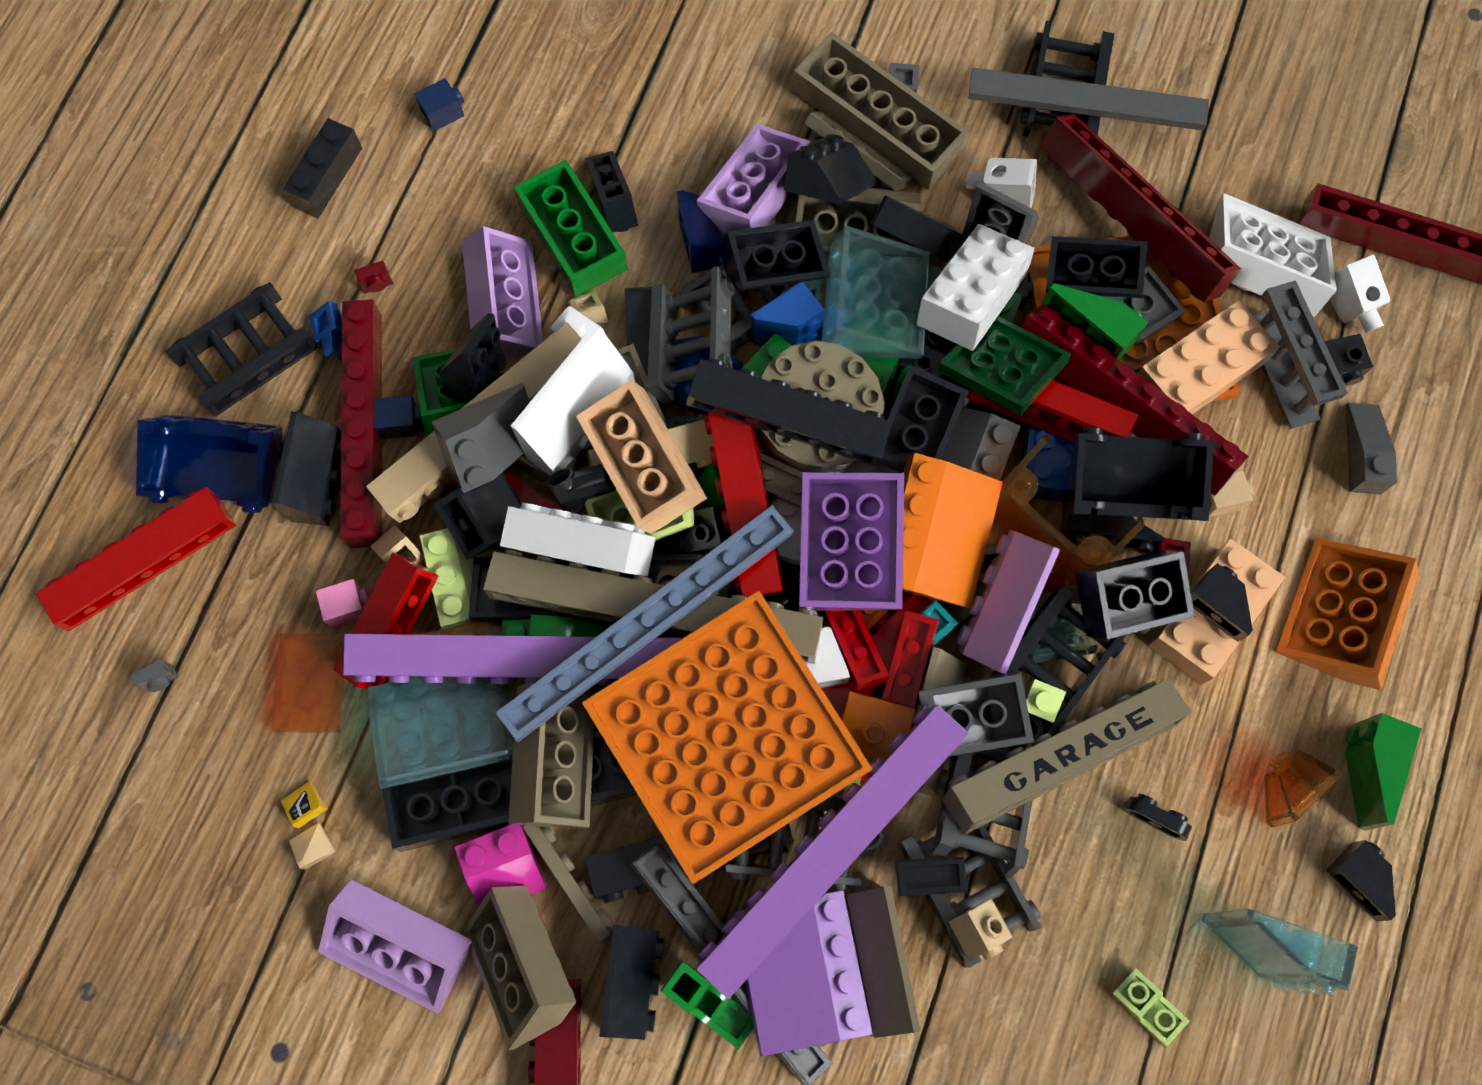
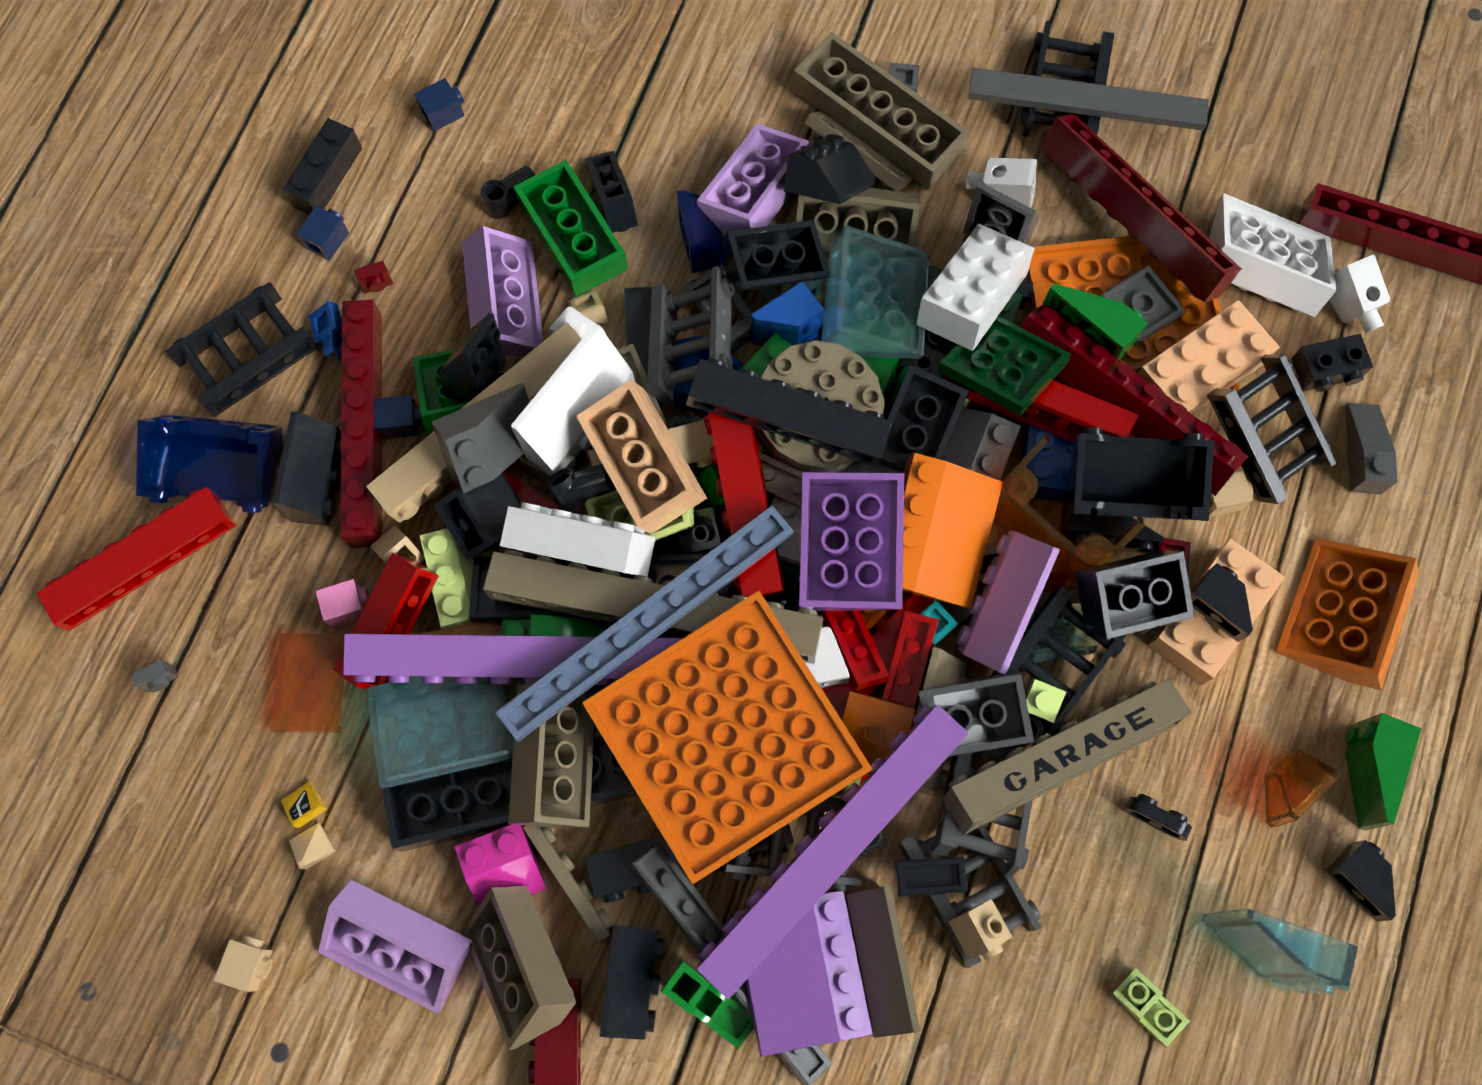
black slope [871,195,969,262] -> none
black slope [1046,236,1148,298] -> none
dark grey fence [1253,280,1348,429] -> none
none -> tan brick [214,935,273,992]
none -> dark blue brick [296,205,349,261]
none -> black piece [481,165,535,219]
none -> black fence [1207,354,1336,504]

